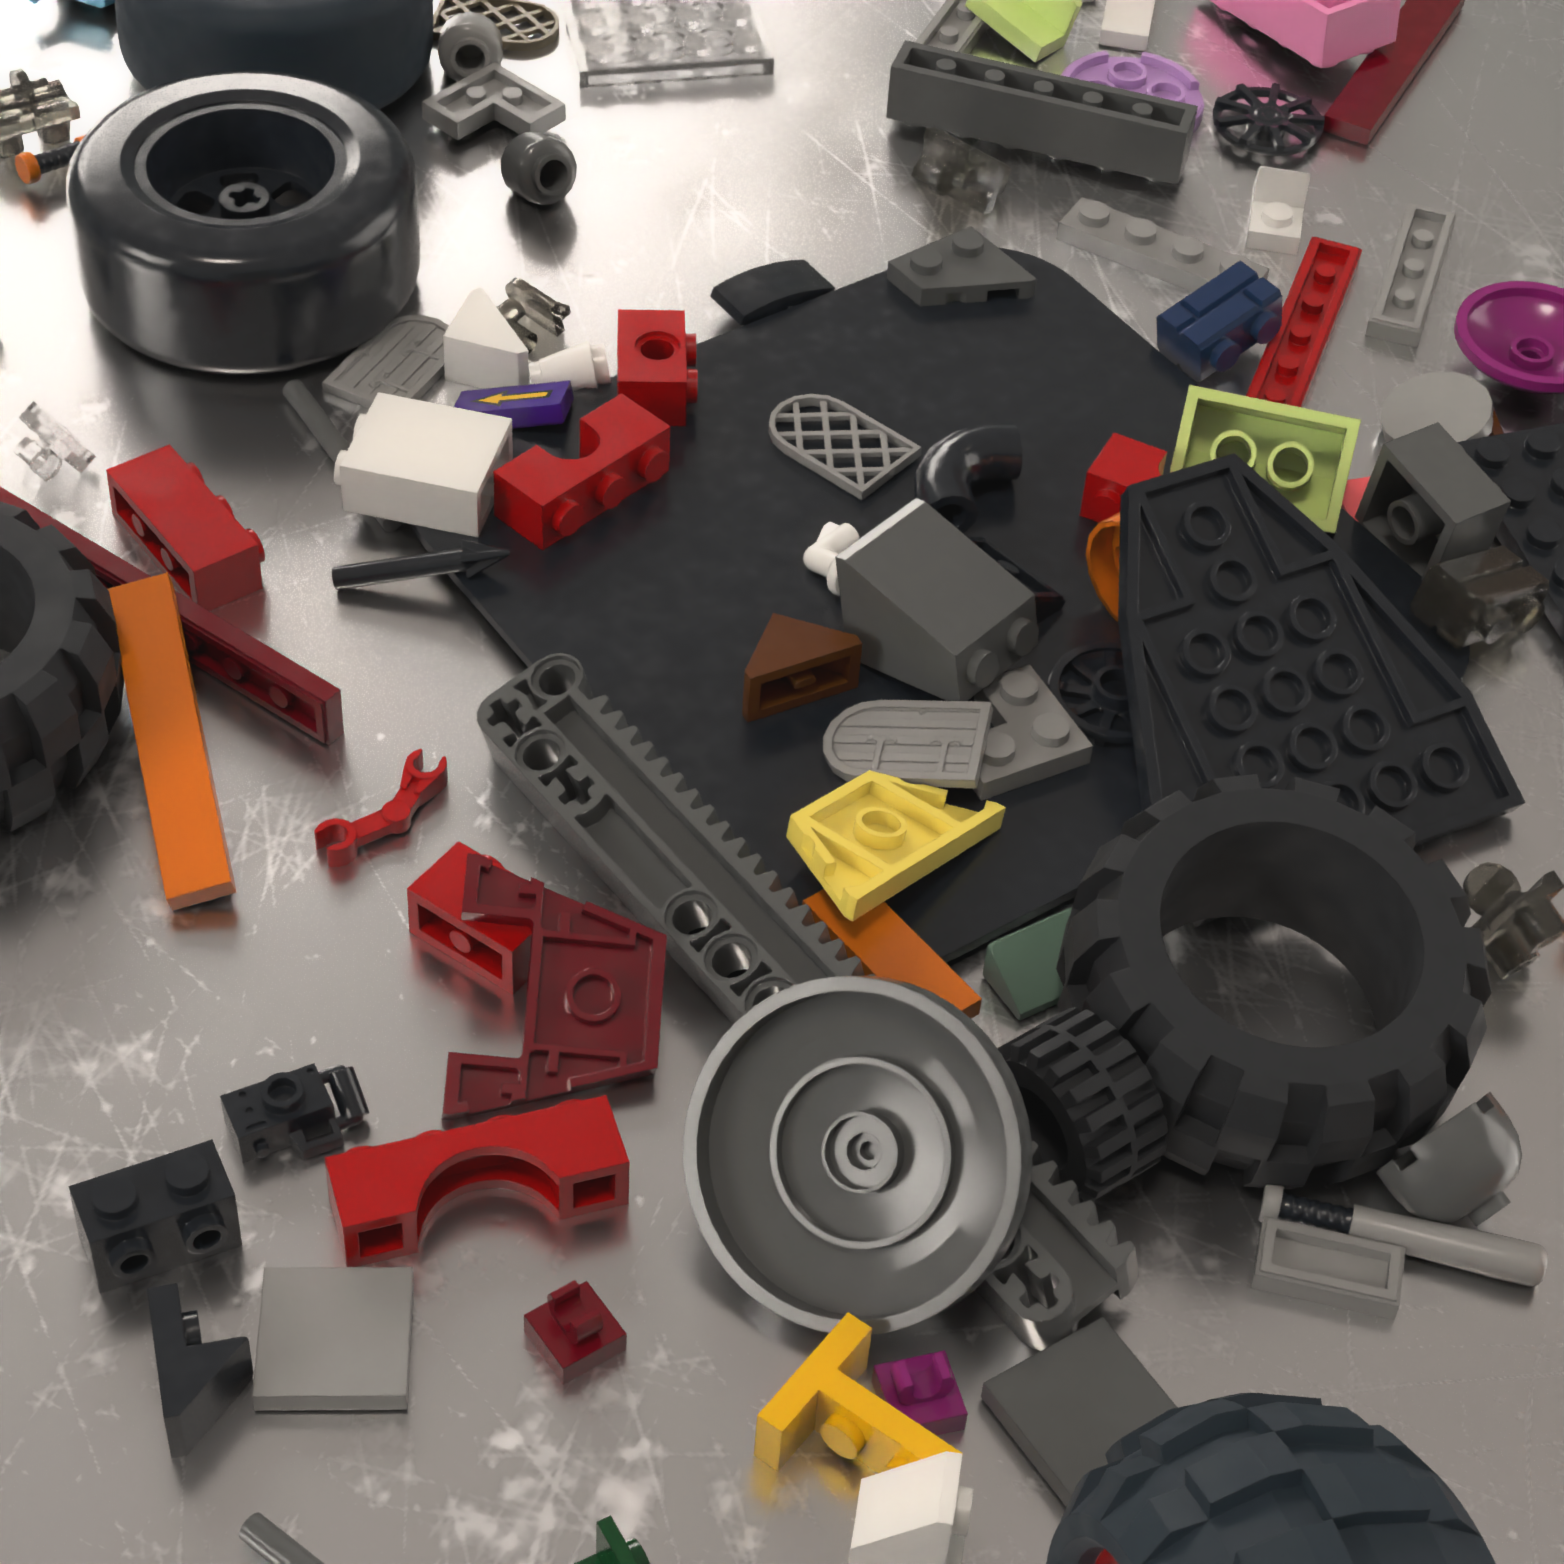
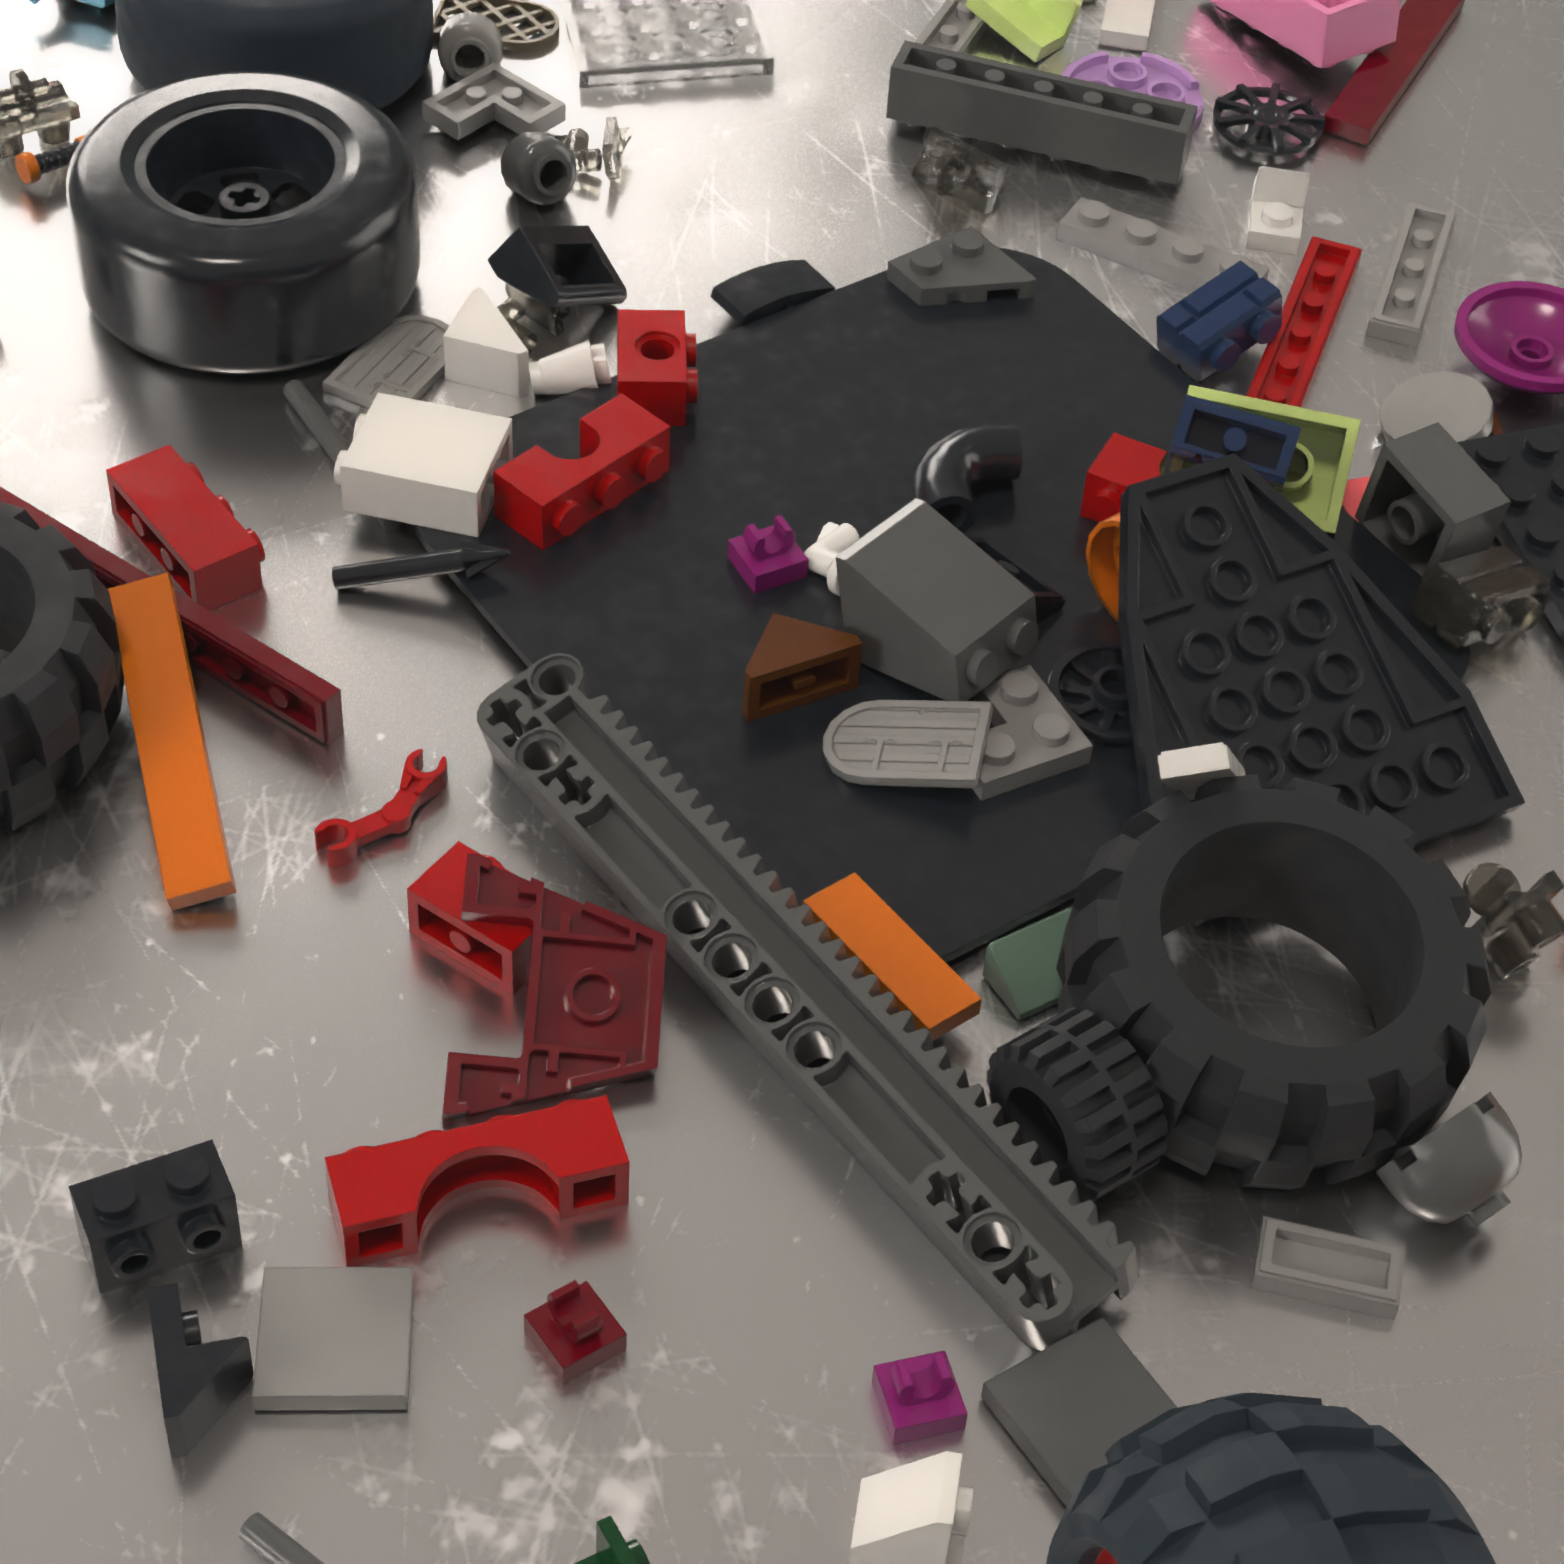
clear tile [14,400,96,482] -> none
black piece [220,1063,370,1163] -> none
dark purple tile [454,381,574,429] -> none
dark grey container [683,976,1032,1334] -> none
yellow bracket [754,1312,963,1473] -> none
light grey window [768,394,922,500] -> none
light yellow wing [786,770,1006,921] -> none
light grey piece [1258,1184,1548,1287] -> none
none -> black tile [487,225,627,307]
none -> clear smoke piece [554,116,632,180]
none -> magenta tile [727,515,809,594]
none -> white tile [1157,742,1245,800]
none -> dark blue brick [1169,395,1301,490]

